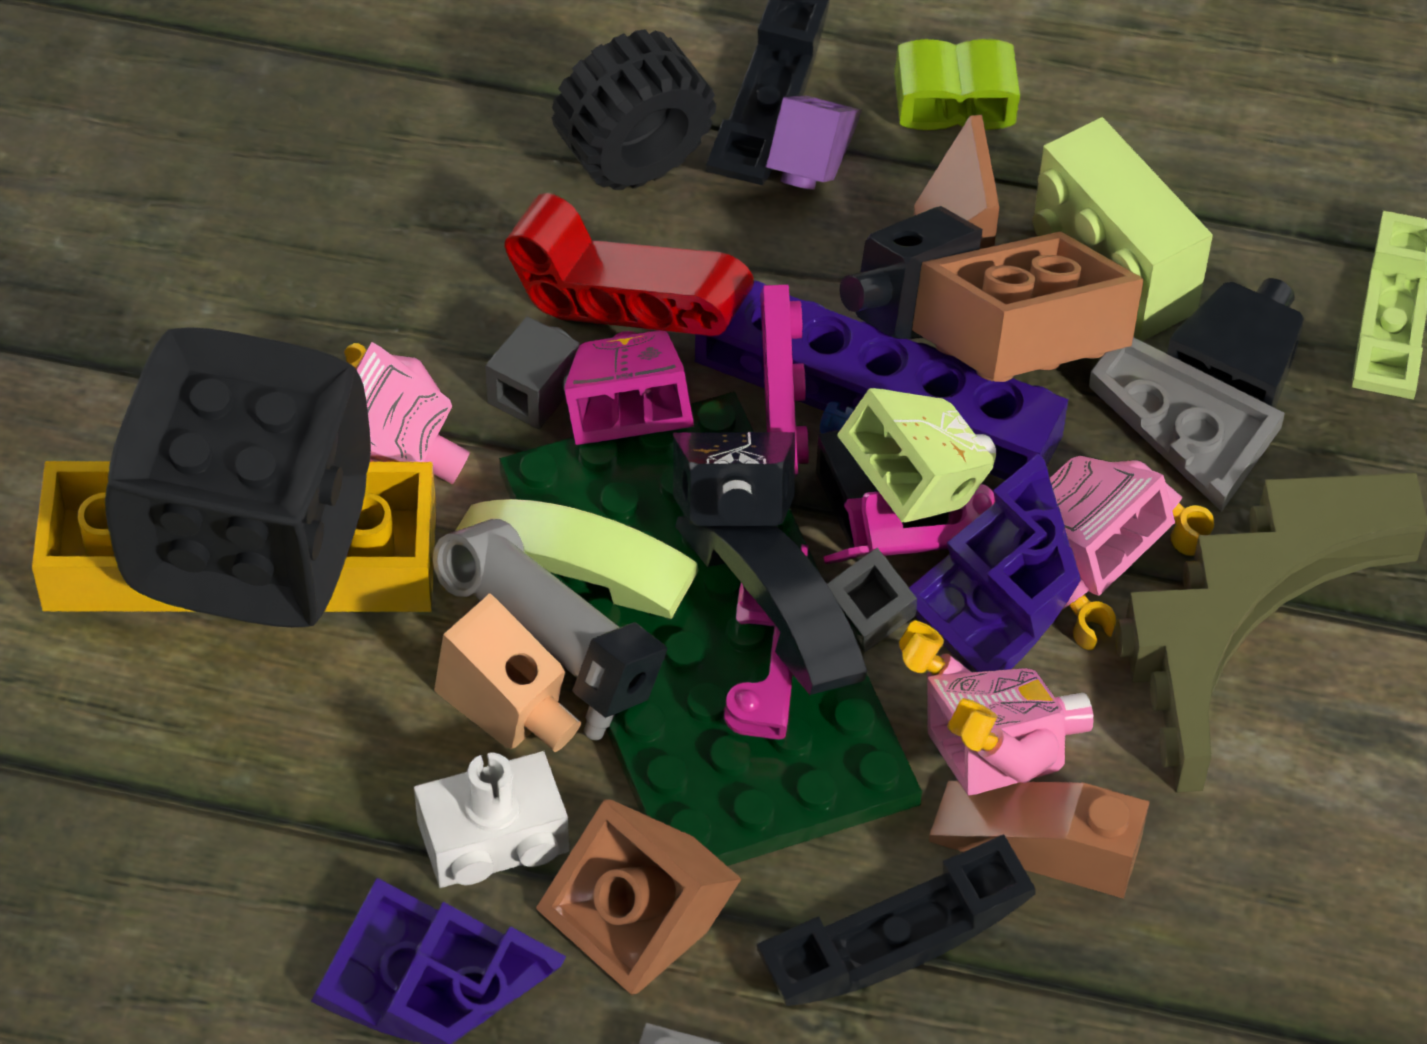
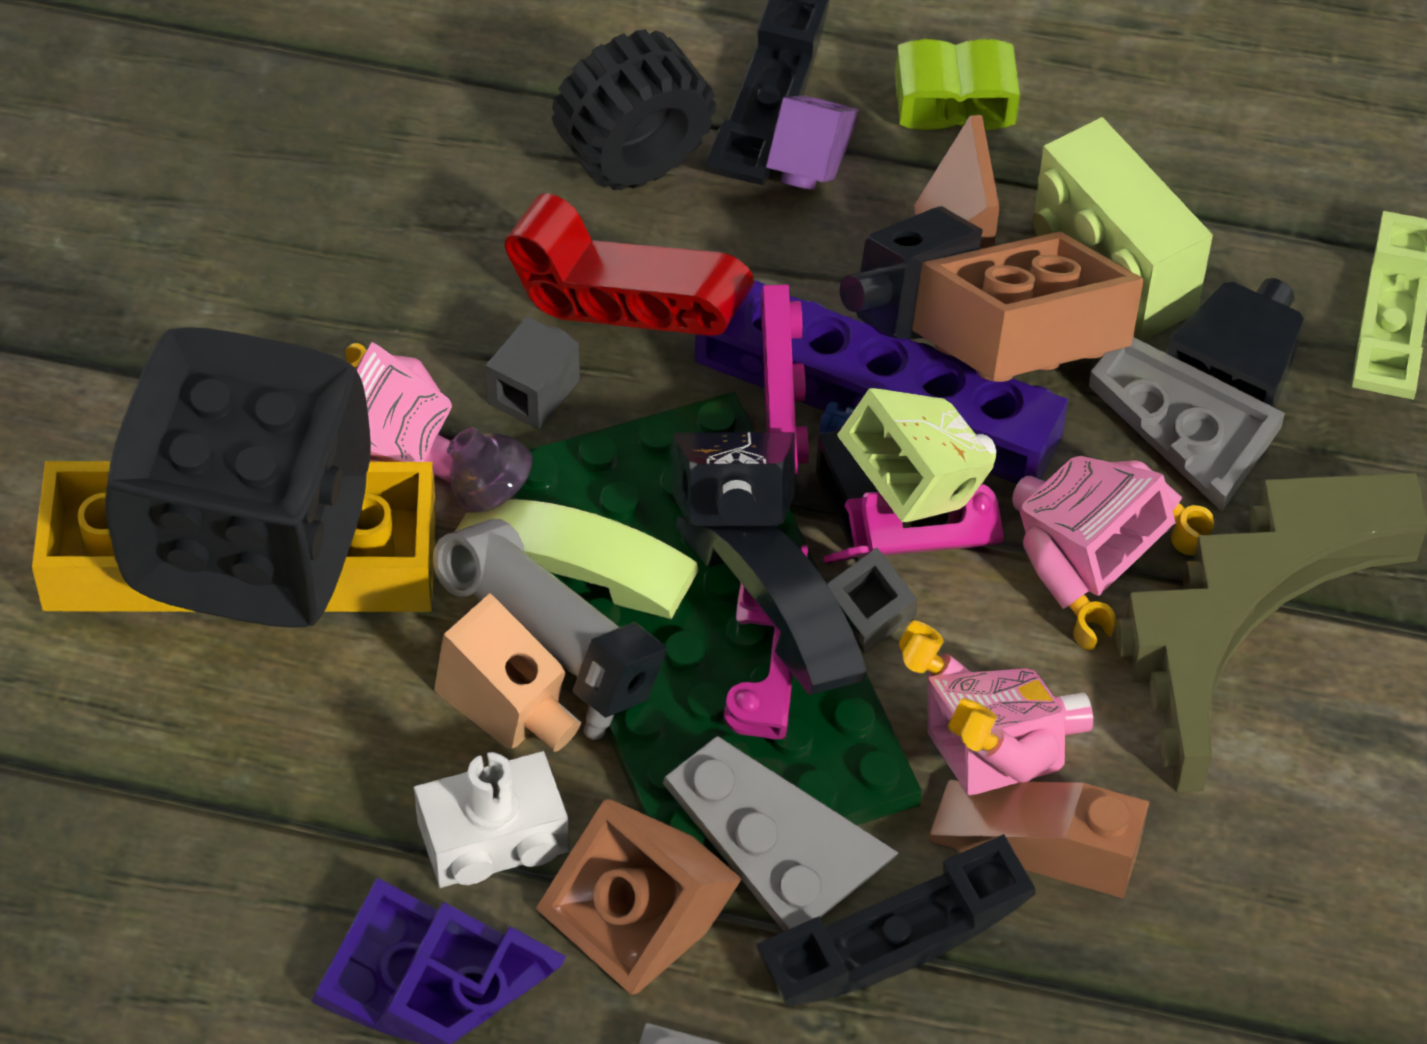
dark pink torso [565,330,694,445] -> none
dark purple slope [909,454,1081,672] -> none
none -> clear purple brick [447,427,533,513]
none -> light grey wing [663,736,898,932]

